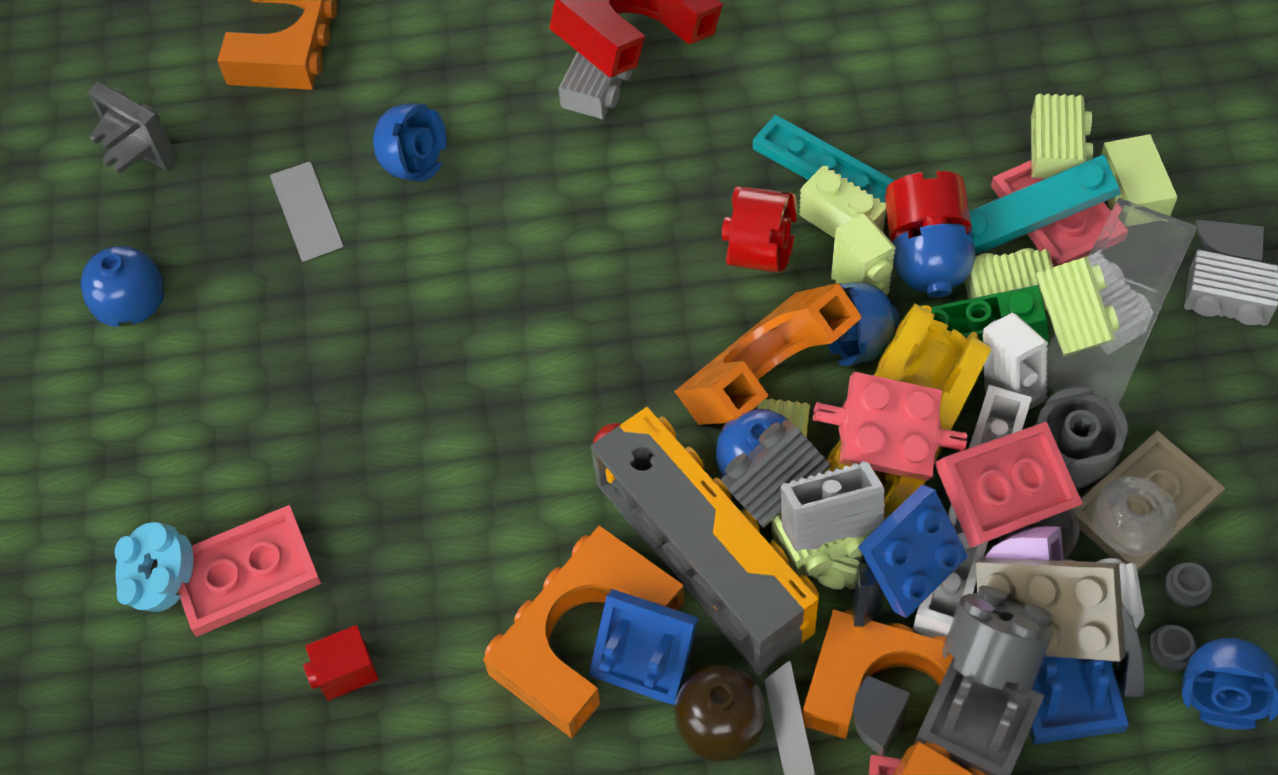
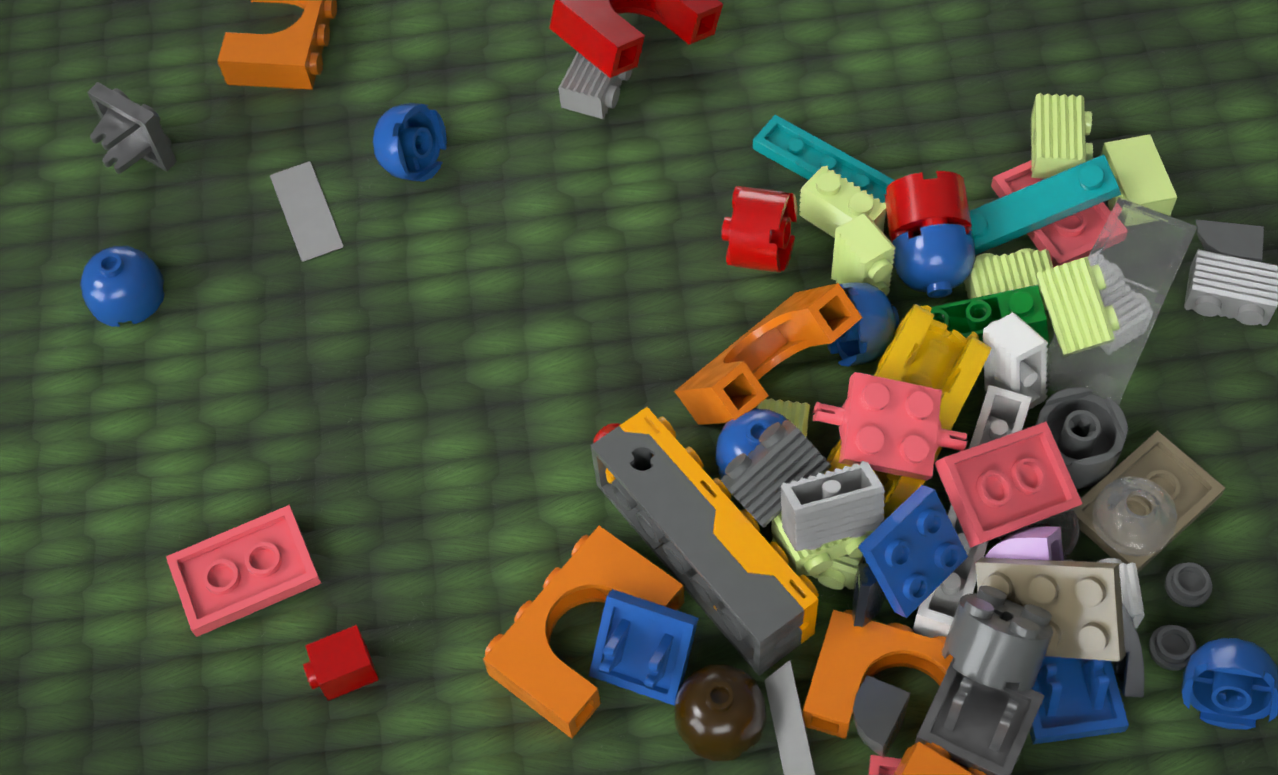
medium azure plate [114,522,194,612] -> none

